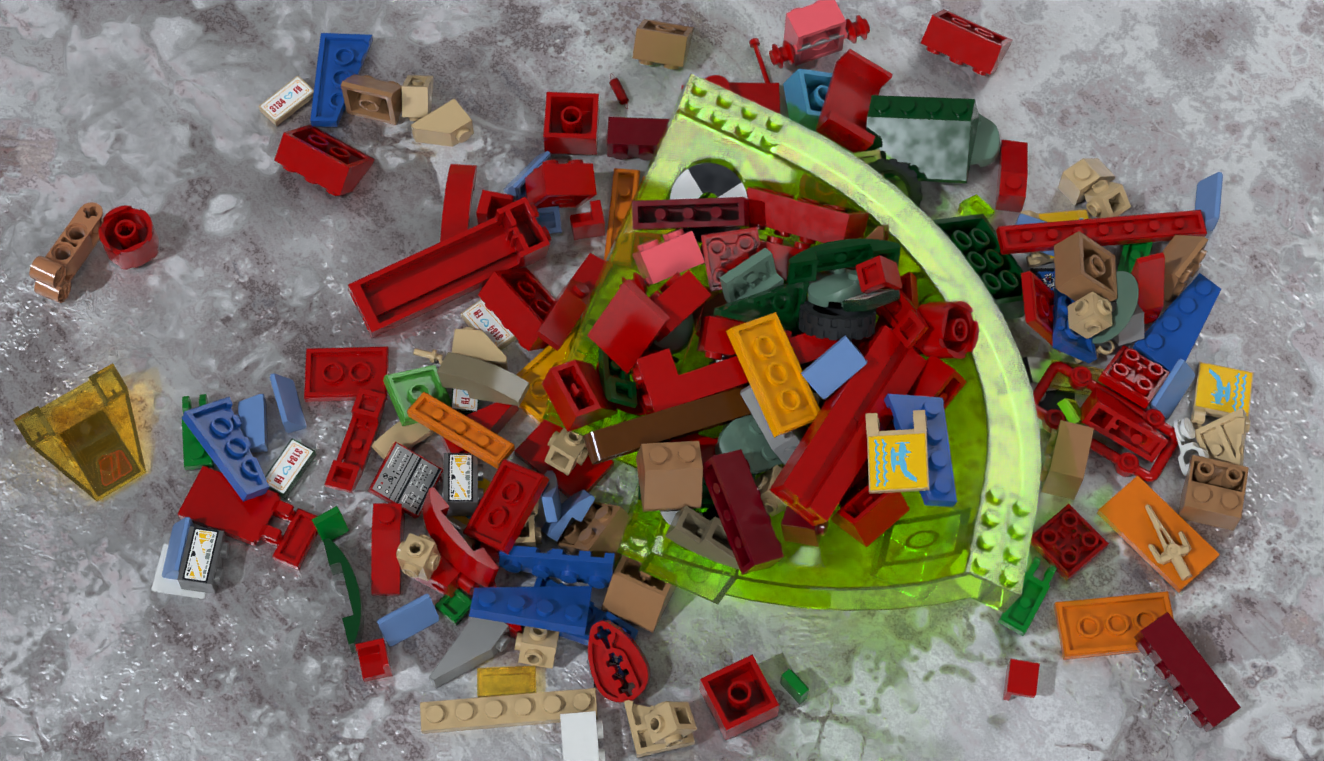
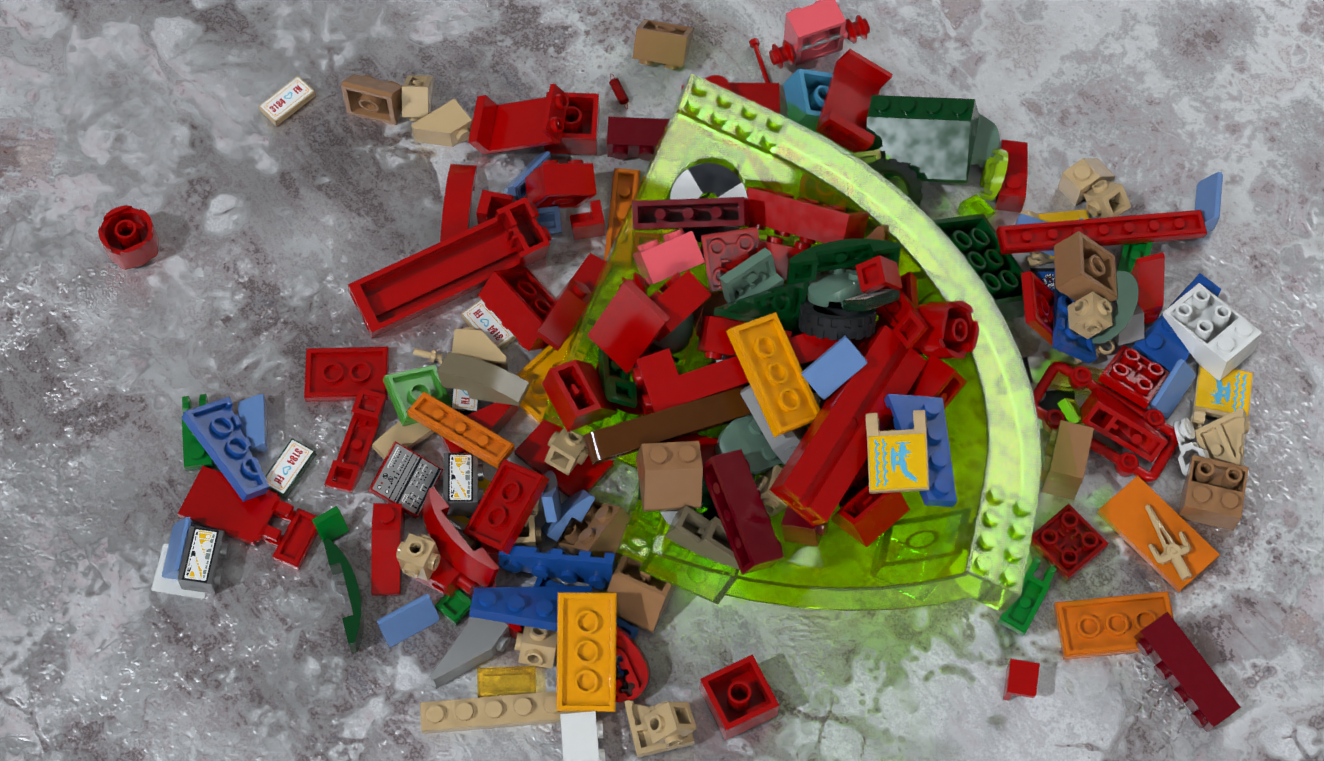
clear yellow wedge [13,363,146,502] -> none
nougat piece [29,202,104,303] -> none
medium blue slope [270,373,307,434] -> none
red slope [274,125,375,196] -> none
blue wing [310,33,373,127] -> none
red panel [355,638,393,682] -> none
green tile [780,669,809,705] -> none
red slope [921,9,1013,76] -> none
medium nougat slope [1162,235,1209,302] -> none
none -> red panel [468,84,569,154]
none -> light orange tile [556,592,617,712]
none -> lime tile [979,148,1008,201]
none -> white slope [1163,283,1262,381]

